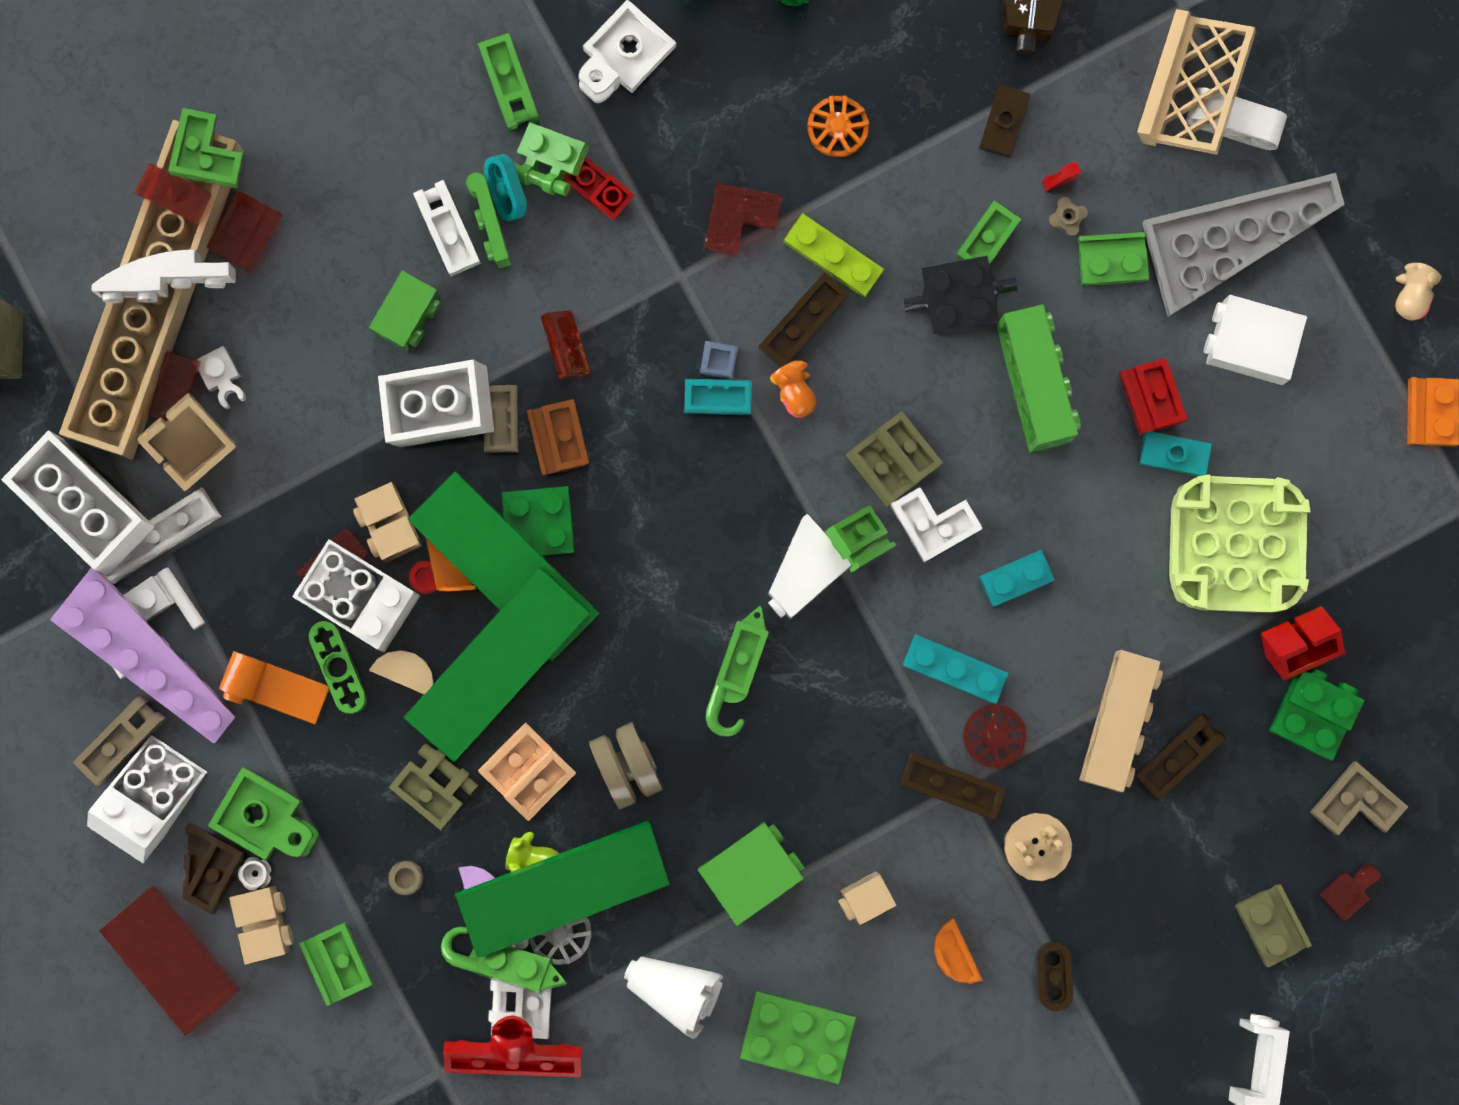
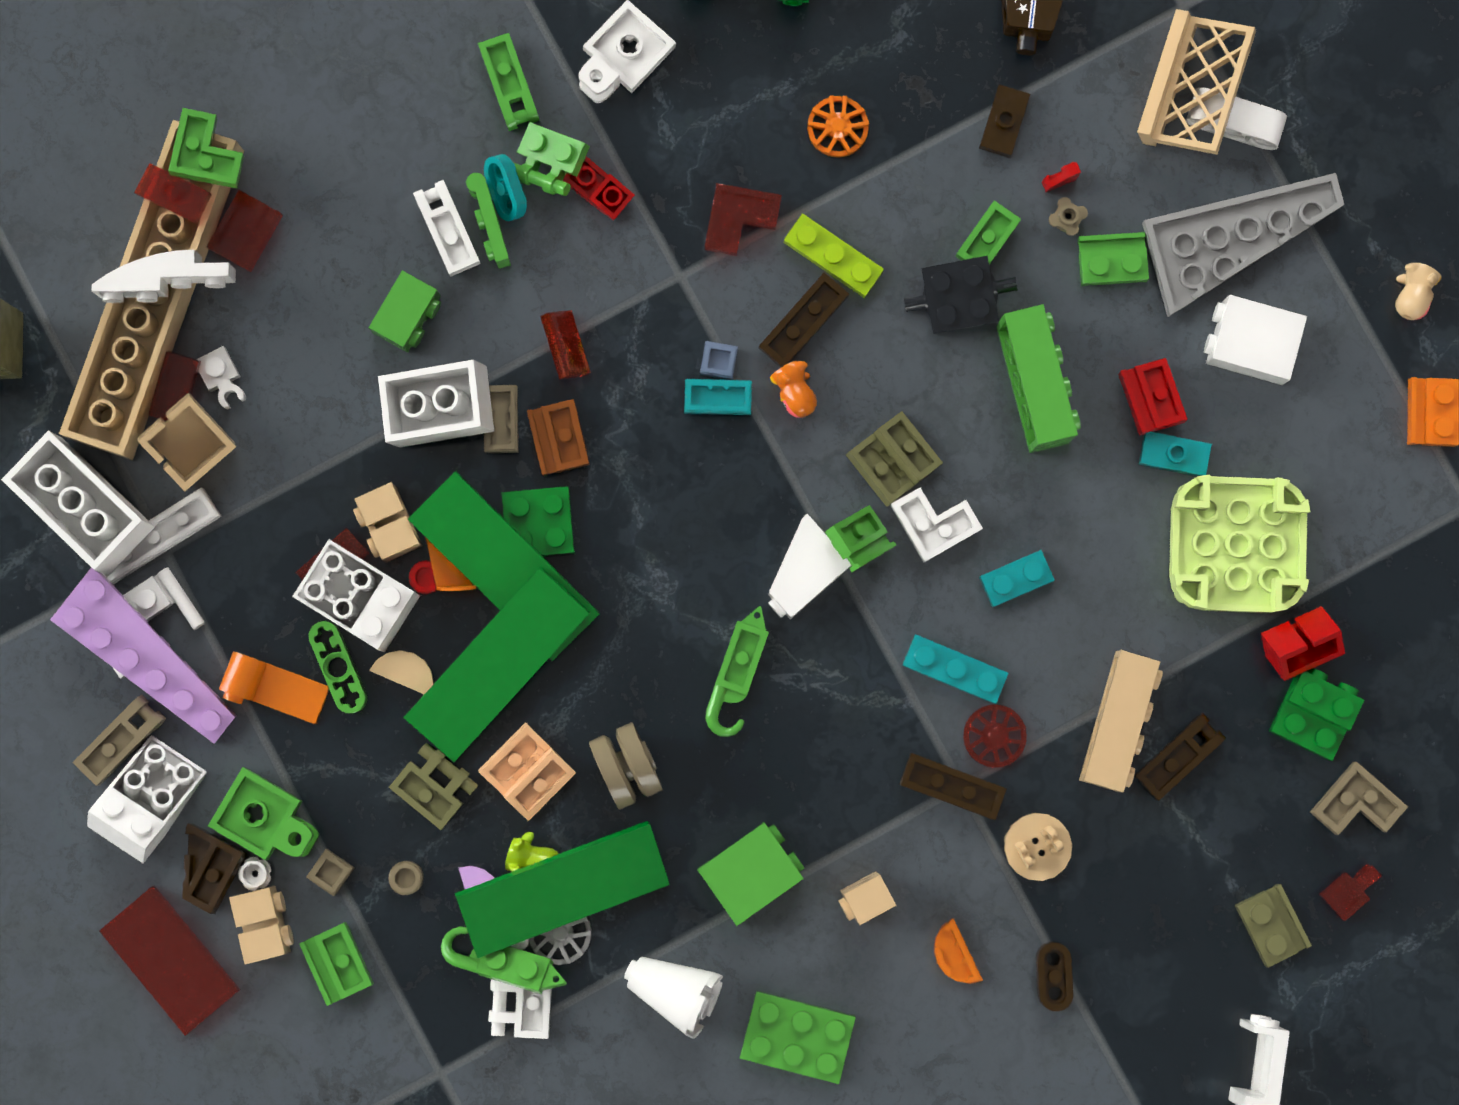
red plate [443,1015,582,1078] -> none
none -> dark tan tile [306,849,355,896]

